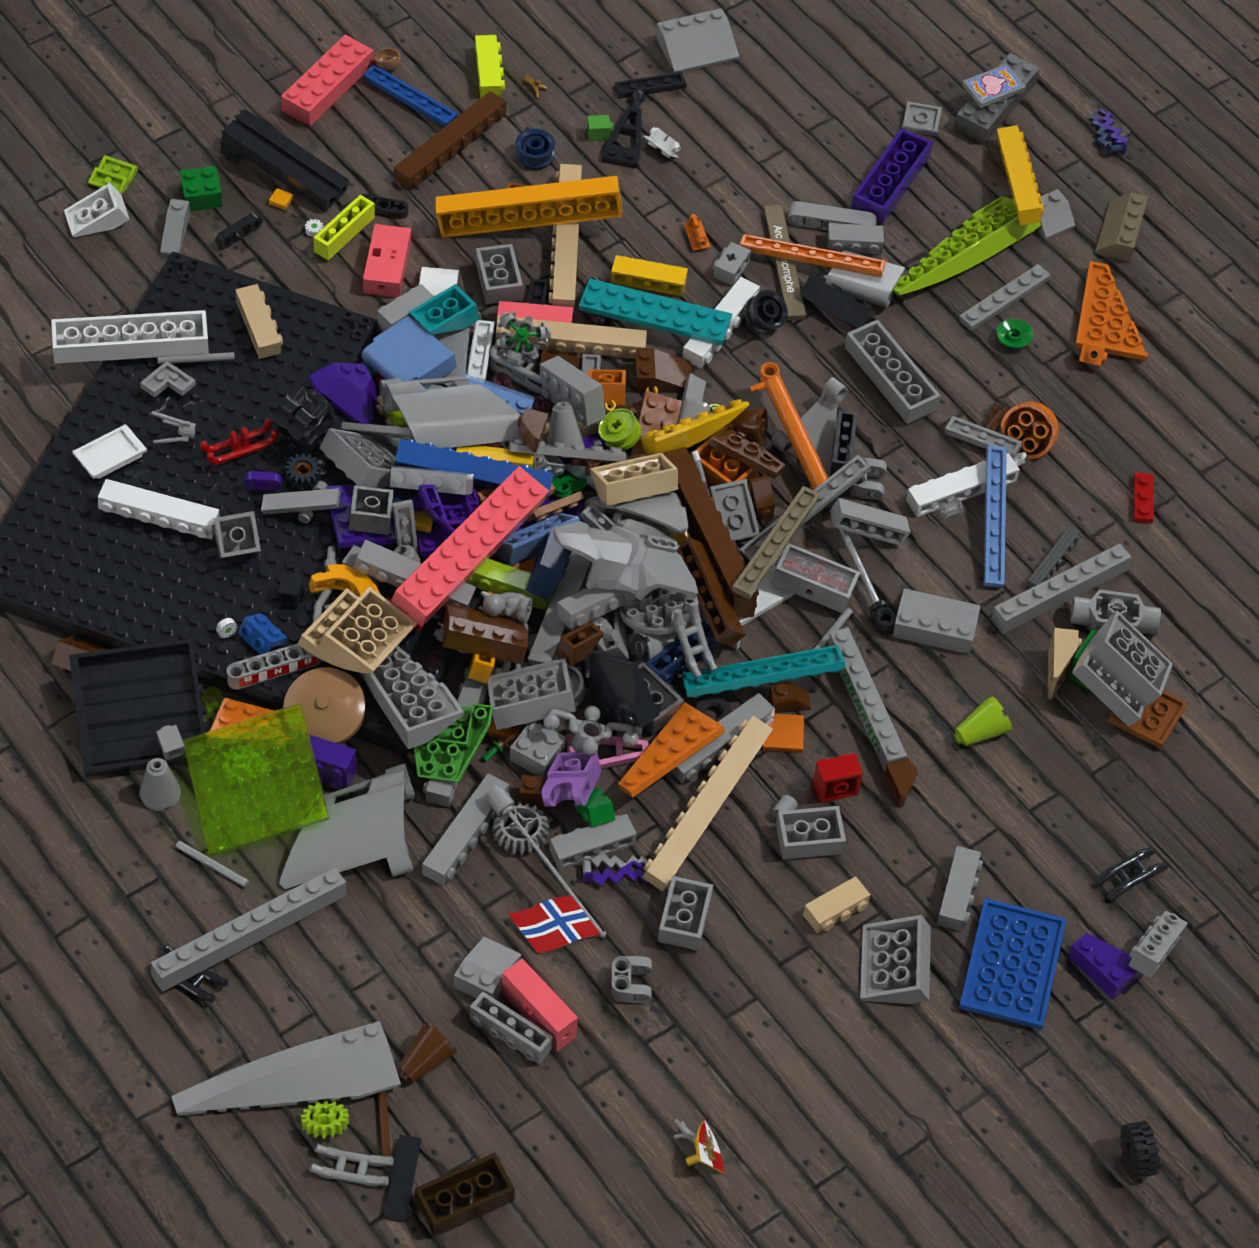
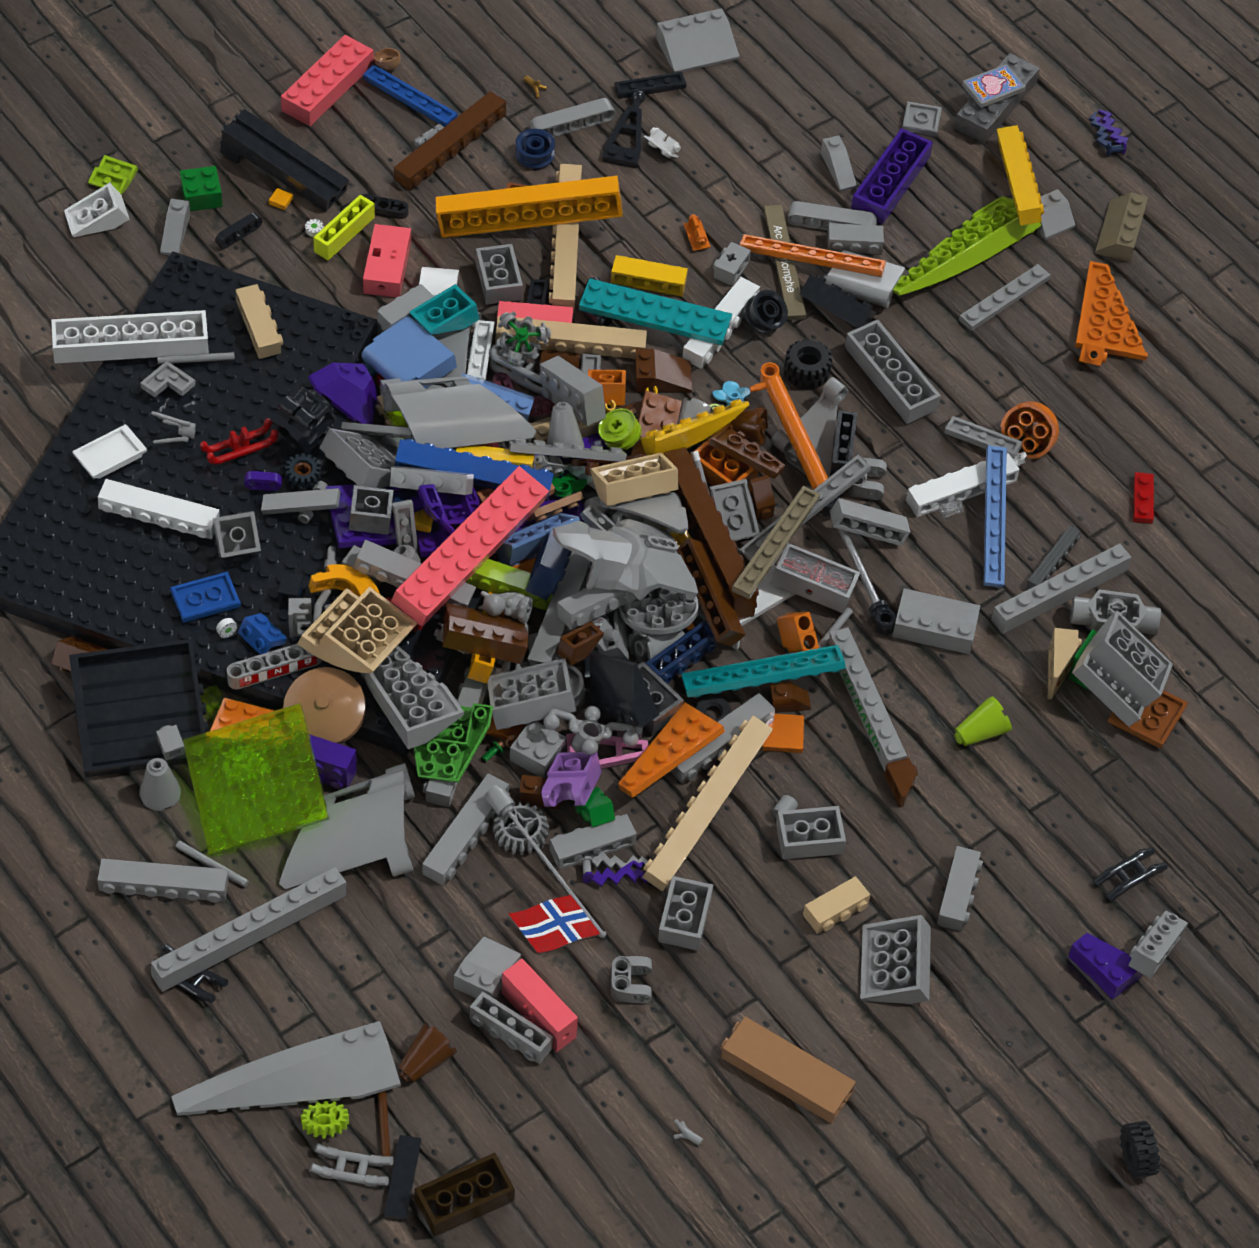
neon yellow brick [475,35,505,99] -> none
reddish brown slope [517,408,548,453] -> none
bright green brick [587,115,613,141] -> none
light grey piece [674,602,718,679] -> none
light grey tile [682,373,706,401] -> none
shield [686,1120,725,1173] -> none
red brick [813,753,863,803] -> none
blue plate [959,898,1066,1030] -> none
reddish brown plant [984,402,1010,432] -> none
green dish [996,319,1034,349] -> none
none -> light grey brick [97,858,229,903]
none -> blue tile [170,571,241,623]
none -> light grey hinge [288,598,312,638]
none -> light grey axle [414,124,444,148]
none -> light grey beam [529,98,616,137]
none -> medium azure plate [712,381,750,406]
none -> medium nougat brick [720,1016,856,1124]
none -> orange piece [777,612,819,653]
none -> black tyre [784,339,832,389]
none -> light grey slope [821,136,857,192]

